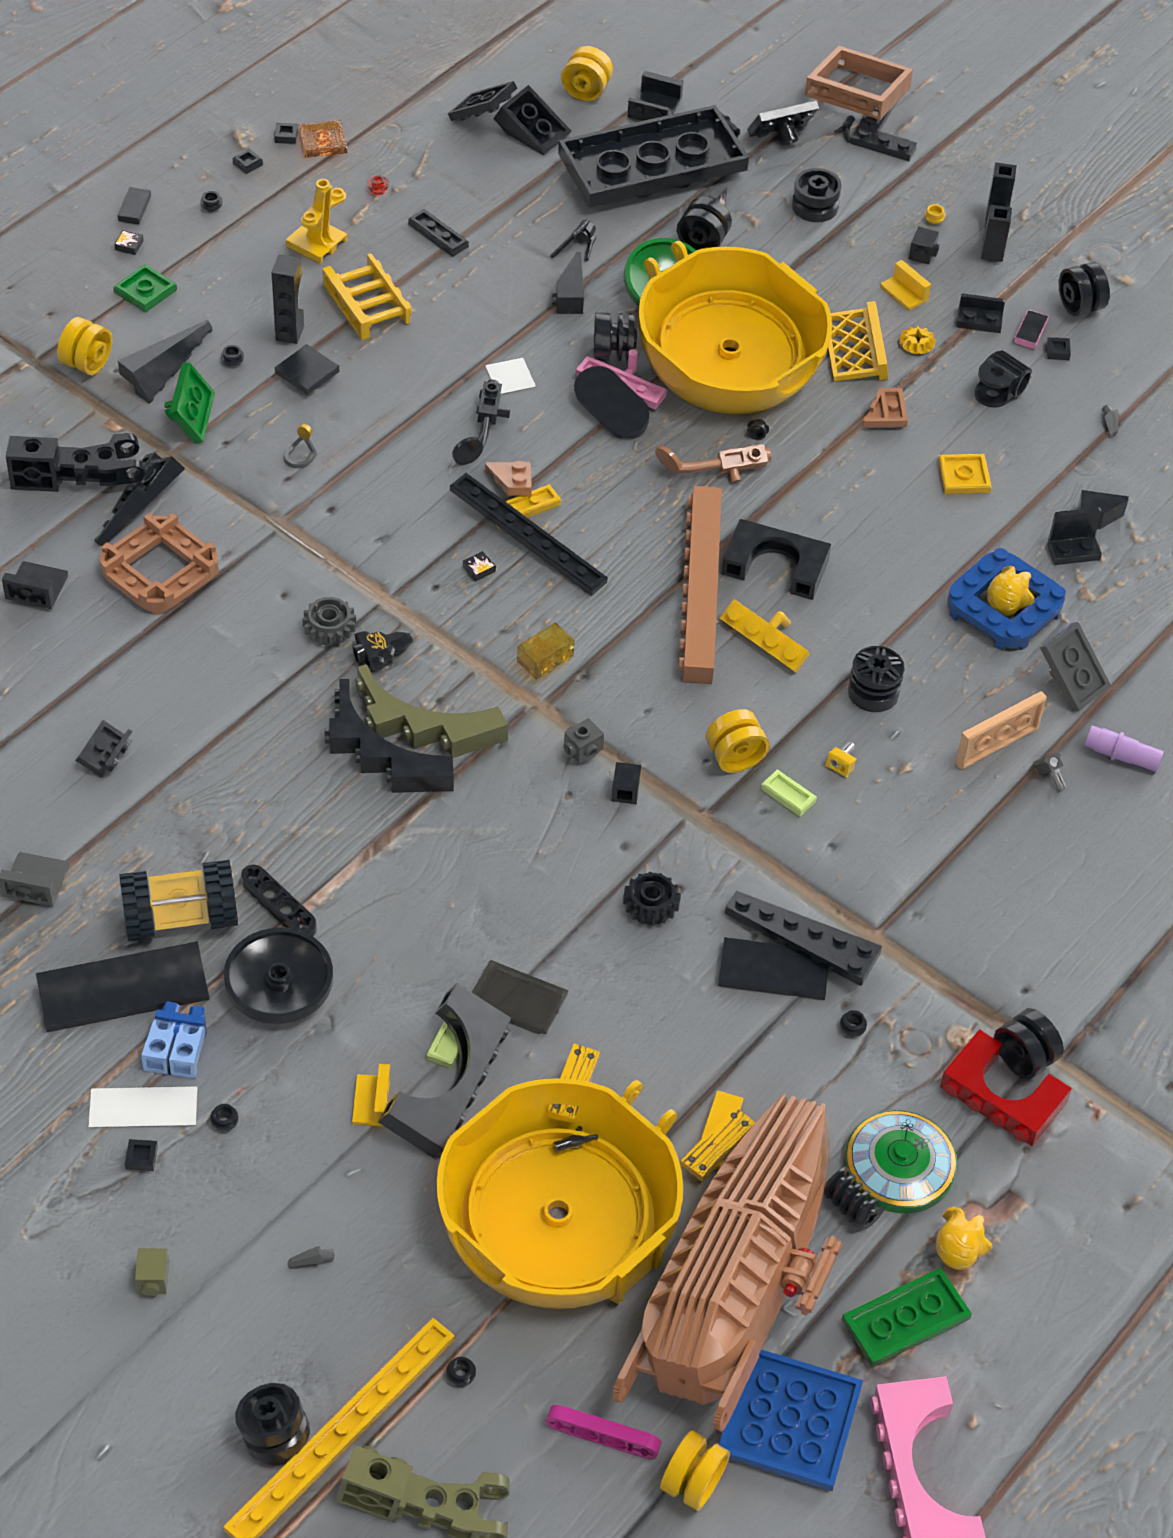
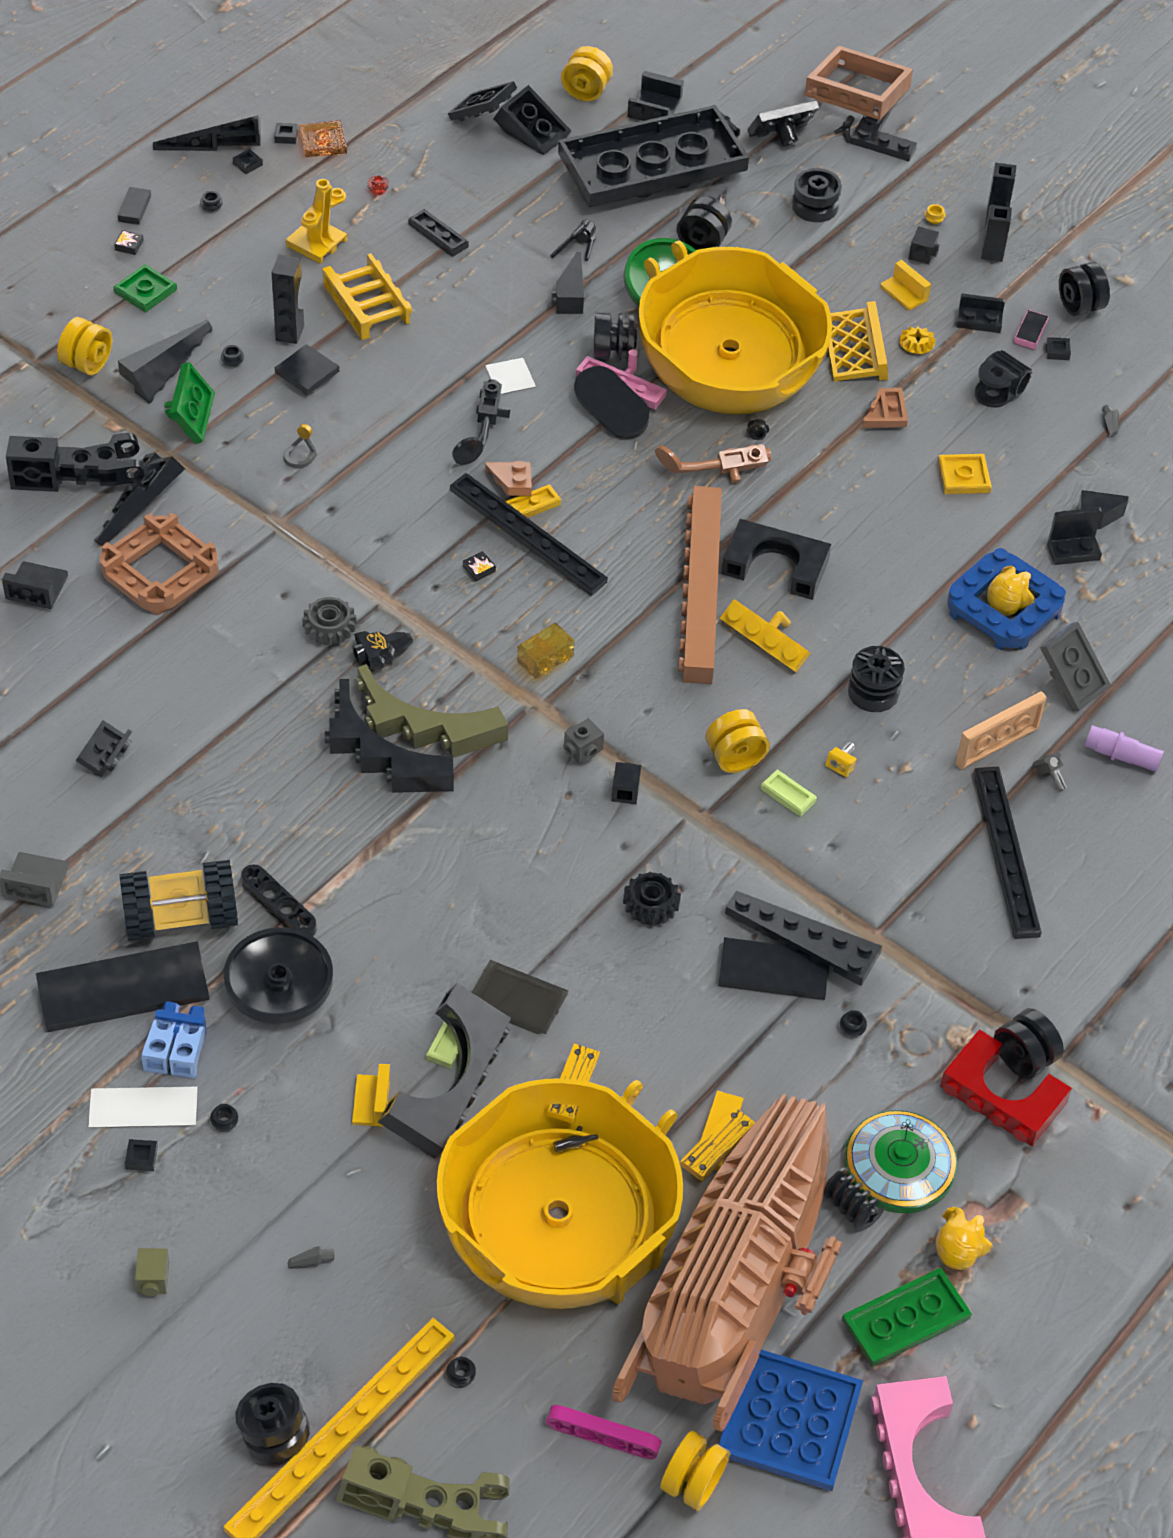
none -> black wedge [153,115,261,151]
none -> black tile [973,766,1042,939]

